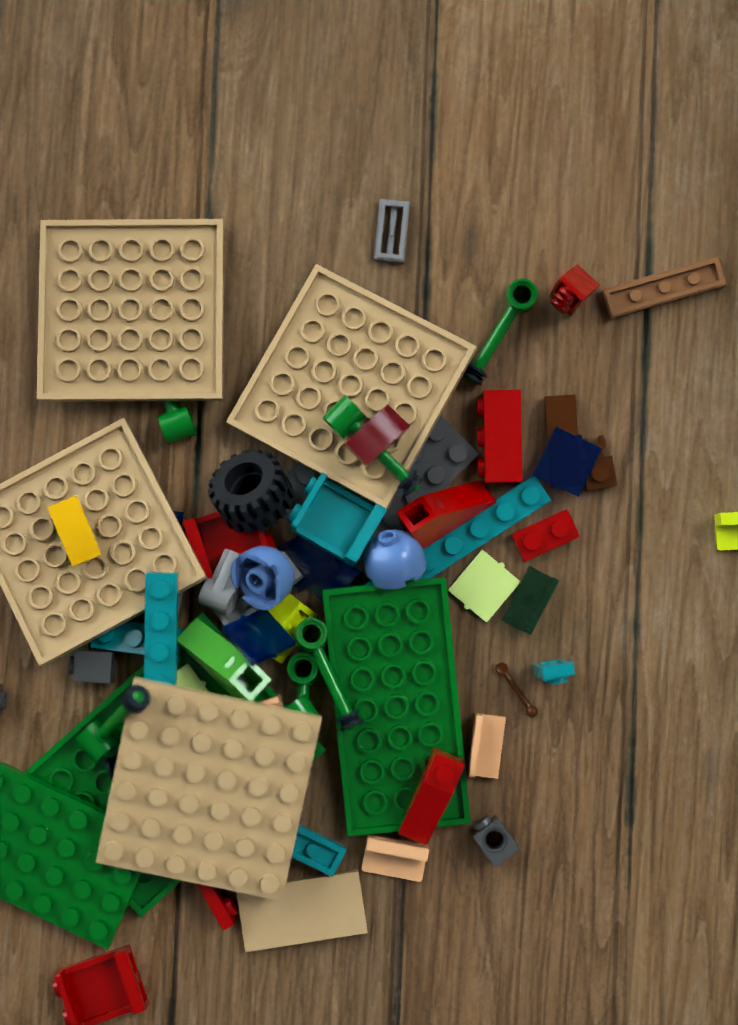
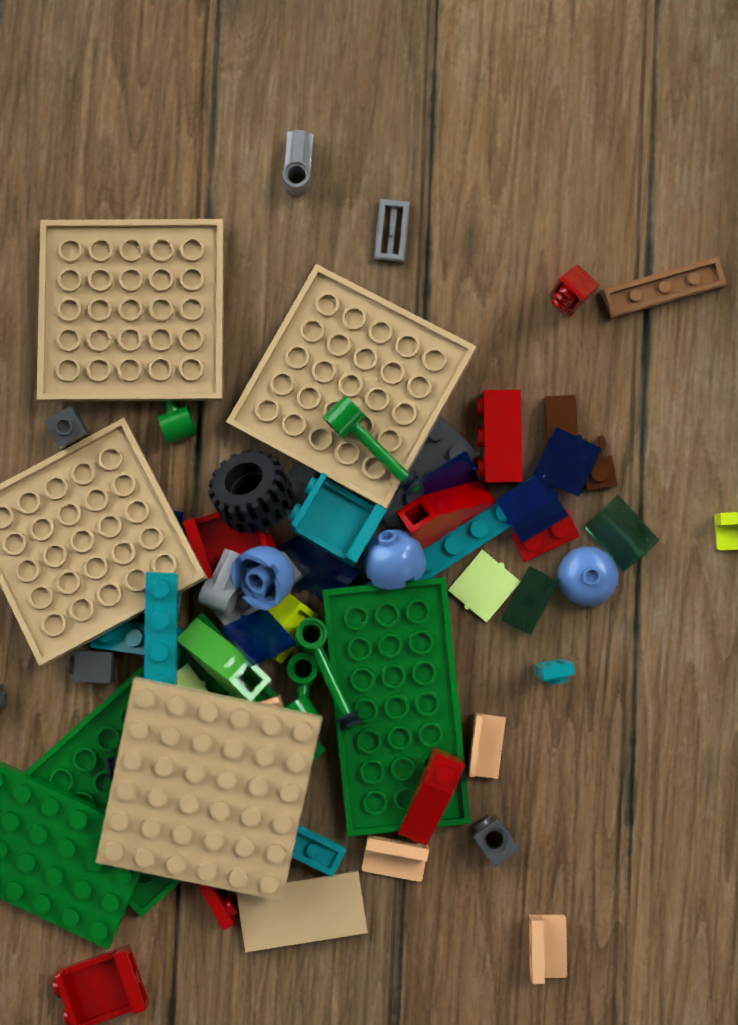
yellow slope [47,495,102,567] -> none
green piece [75,685,151,763] -> none
dark red slope [345,404,410,467] -> none
green piece [463,278,538,386] -> none
reddish brown hinge [496,662,538,718] -> none
none -> dark grey brick [44,406,91,450]
none -> light grey piece [283,130,314,196]
none -> clear blue piece [421,450,479,495]
none -> clear blue piece [496,472,568,543]
none -> light nougat panel [529,914,567,984]
none -> medium blue cylinder [557,546,619,607]
none -> clear green panel [584,495,659,571]

